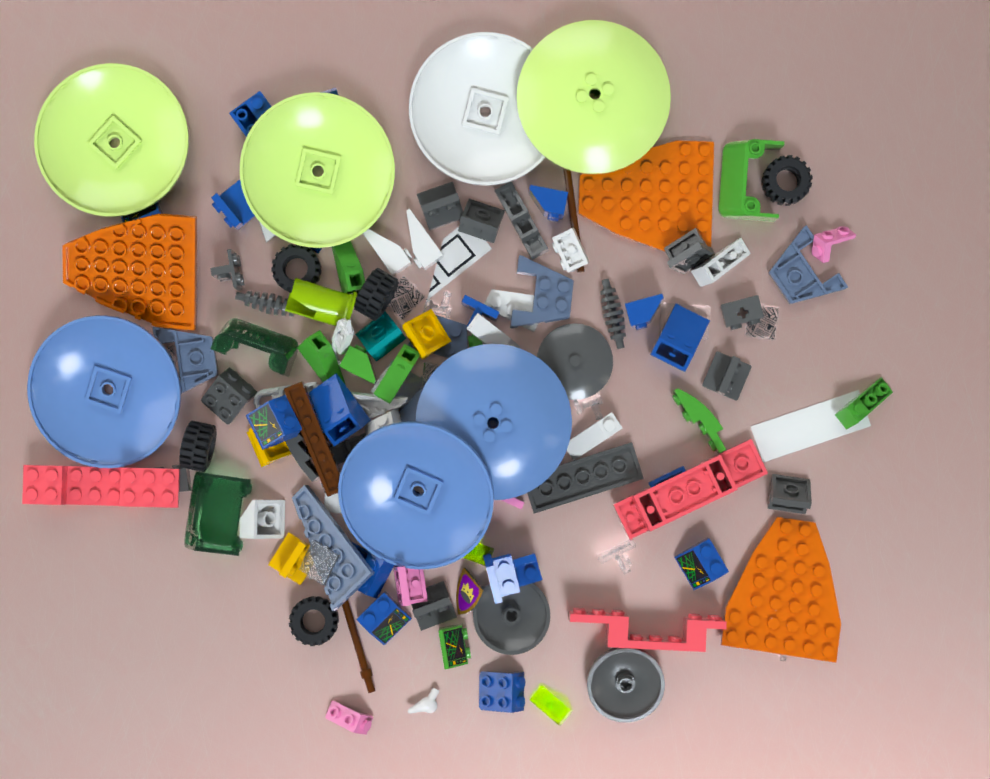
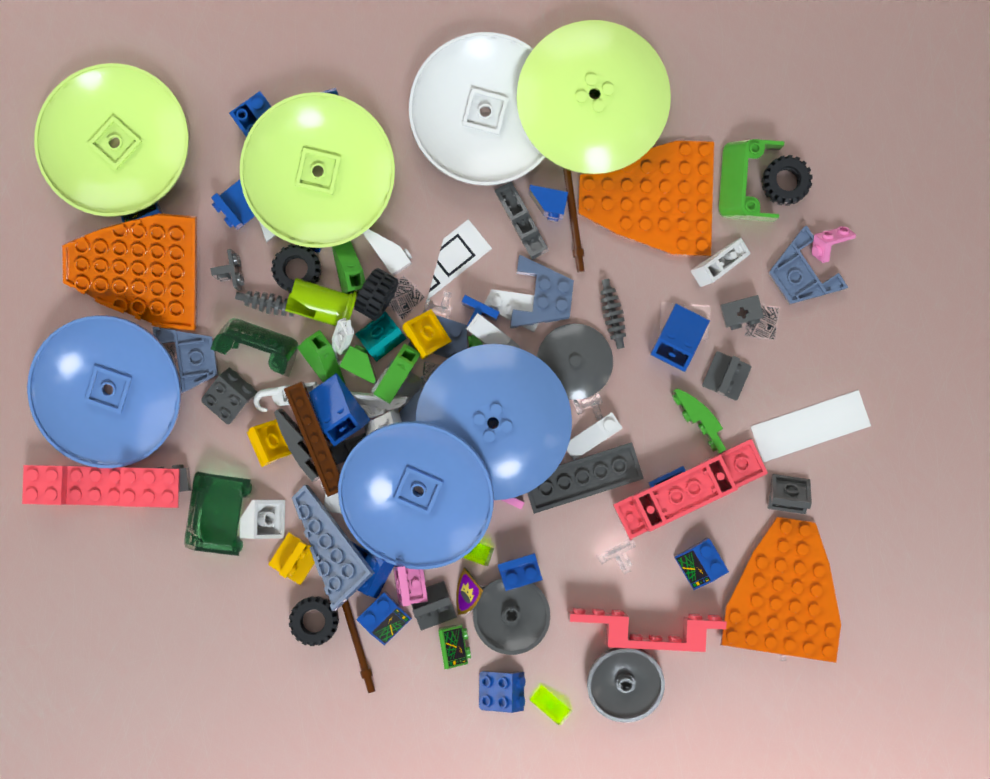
black tyre [179,420,217,472] -> none
slope [246,395,302,450] -> none
clear piece [299,540,339,585] -> none
bright pink bracket [325,701,373,735] -> none
white slope [406,209,444,270] -> none
white animal [408,687,439,714] -> none
dark grey bracket [417,181,463,231] -> none
dark grey bracket [458,198,505,243] -> none
bracket [483,554,520,604] -> none
white bracket [552,228,590,273] -> none
blue slope [625,294,664,330] -> none
dark grey bracket [664,228,715,274] -> none
bright green slope [835,377,893,430] -> none

